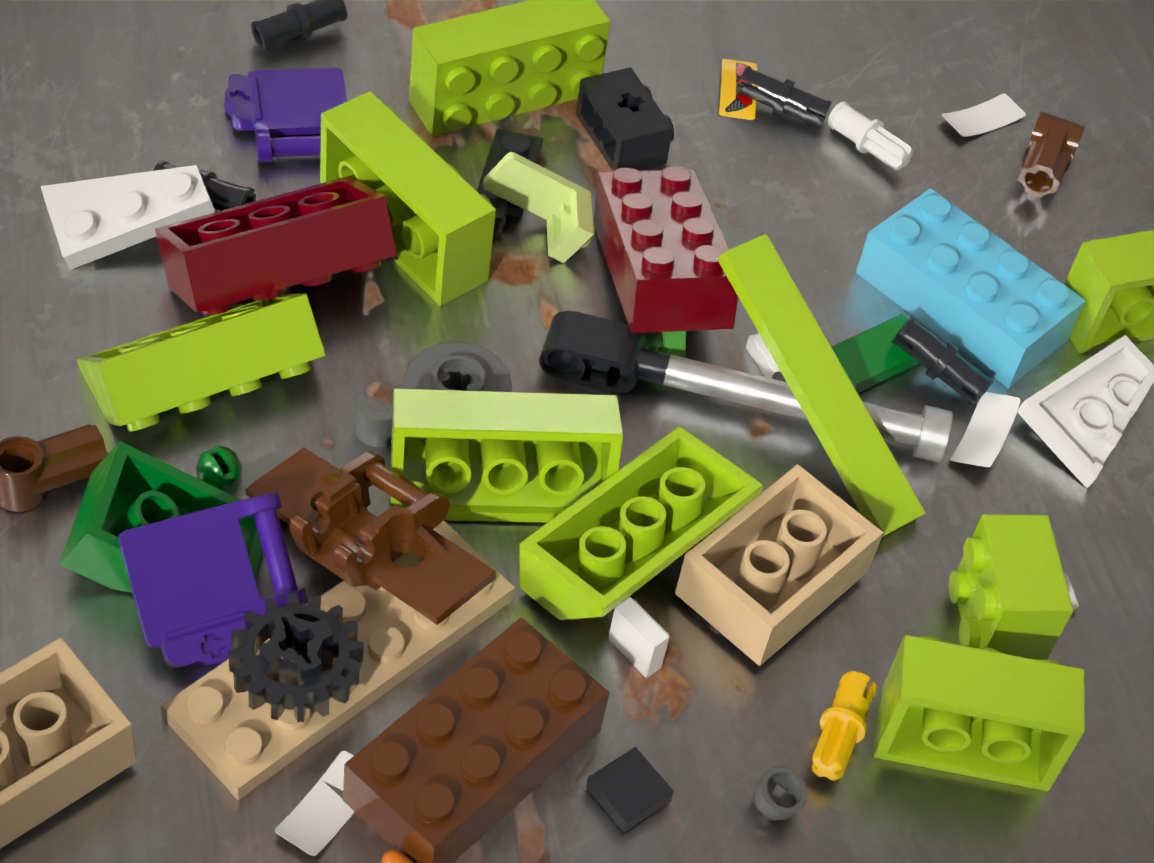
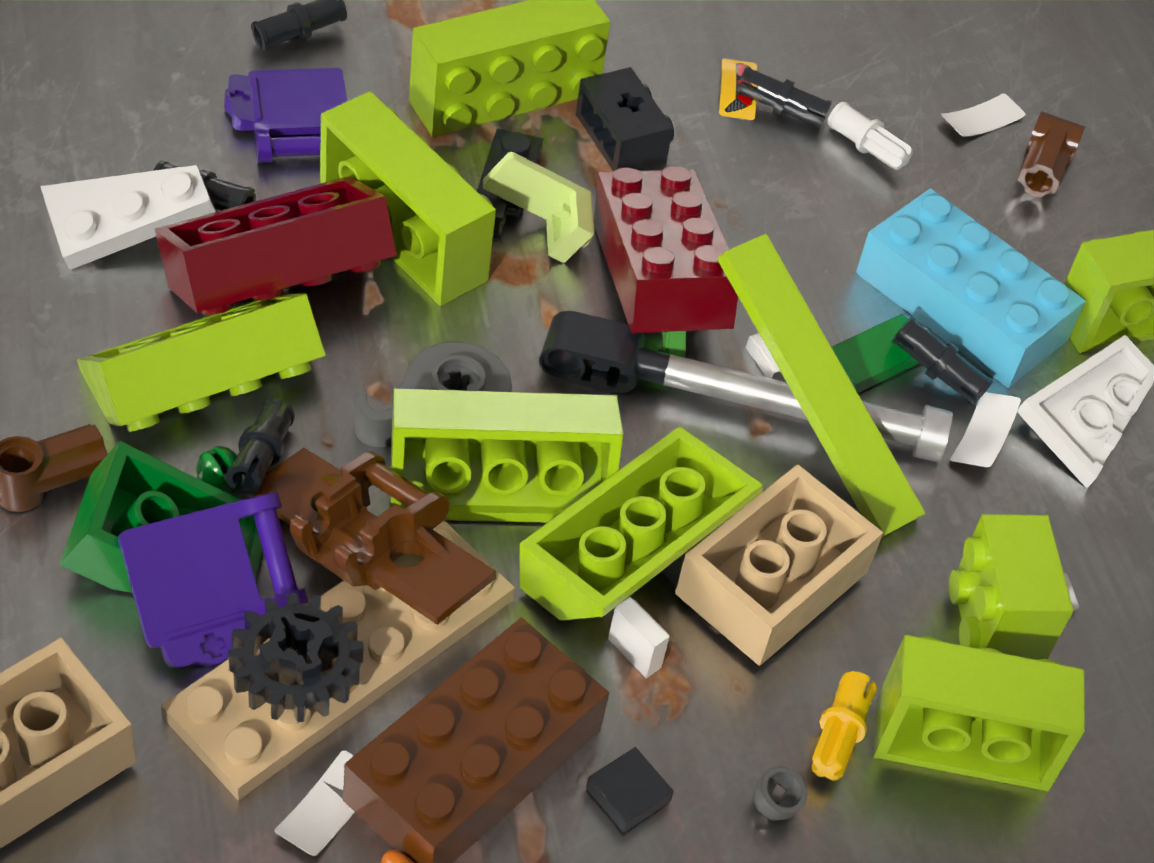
none -> black pin [226,398,295,495]

